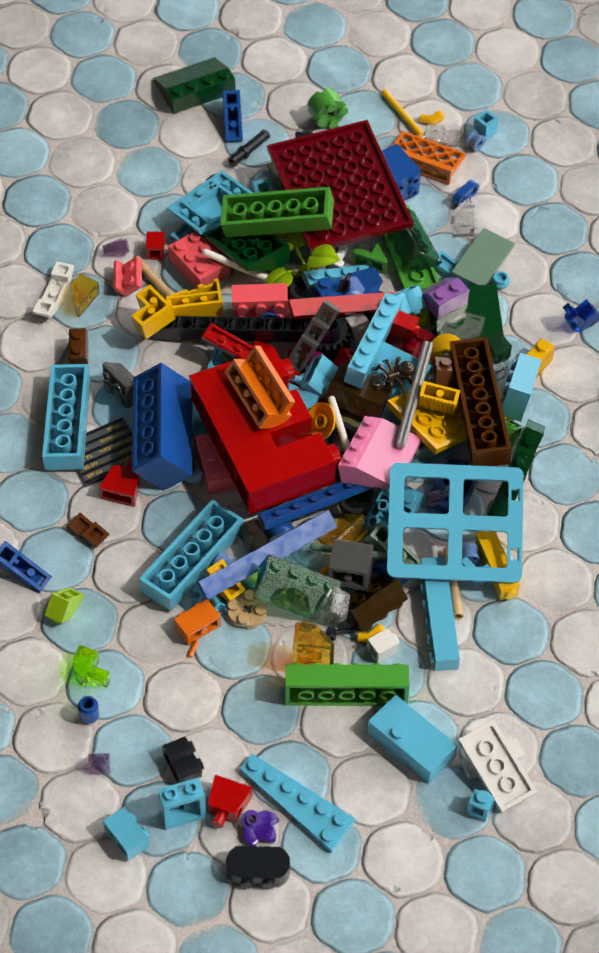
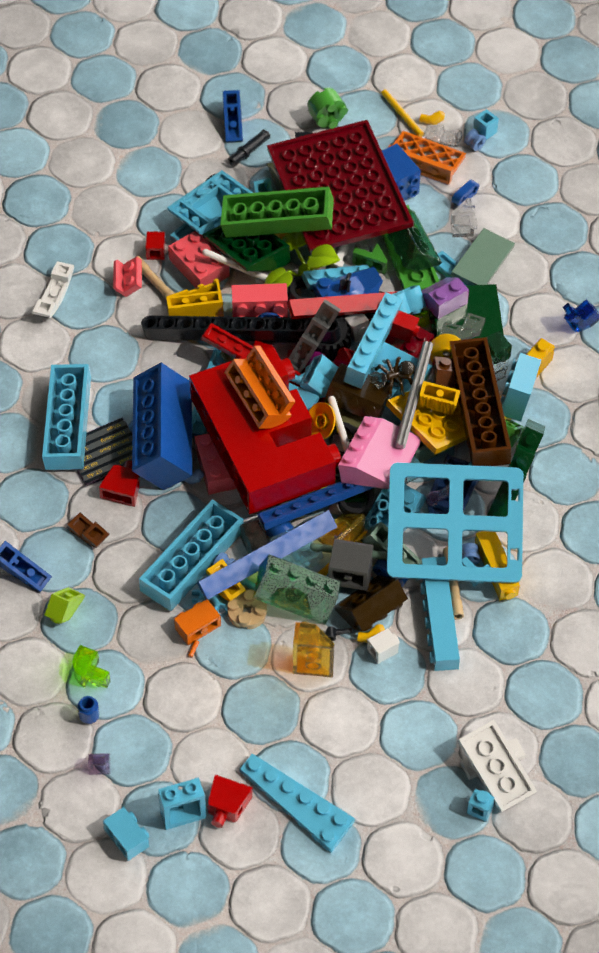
reddish brown brick [68,328,89,364] -> none
clear yellow slope [70,273,100,318] -> none
clear purple cone [102,238,130,256] -> none
dark grey slope [102,362,134,409] -> none
yellow brick [131,285,176,339] -> none
dark green slope [153,57,236,114] -> none
black brick [162,736,204,784] -> none
black brick [226,846,290,889] -> none
dark purple plate [241,810,279,846] -> none
bright green brick [285,663,409,706] -> none
clear slope [313,586,350,628] -> none
medium azure brick [367,695,458,783] -> none
medium azure plate [491,271,510,289] -> none

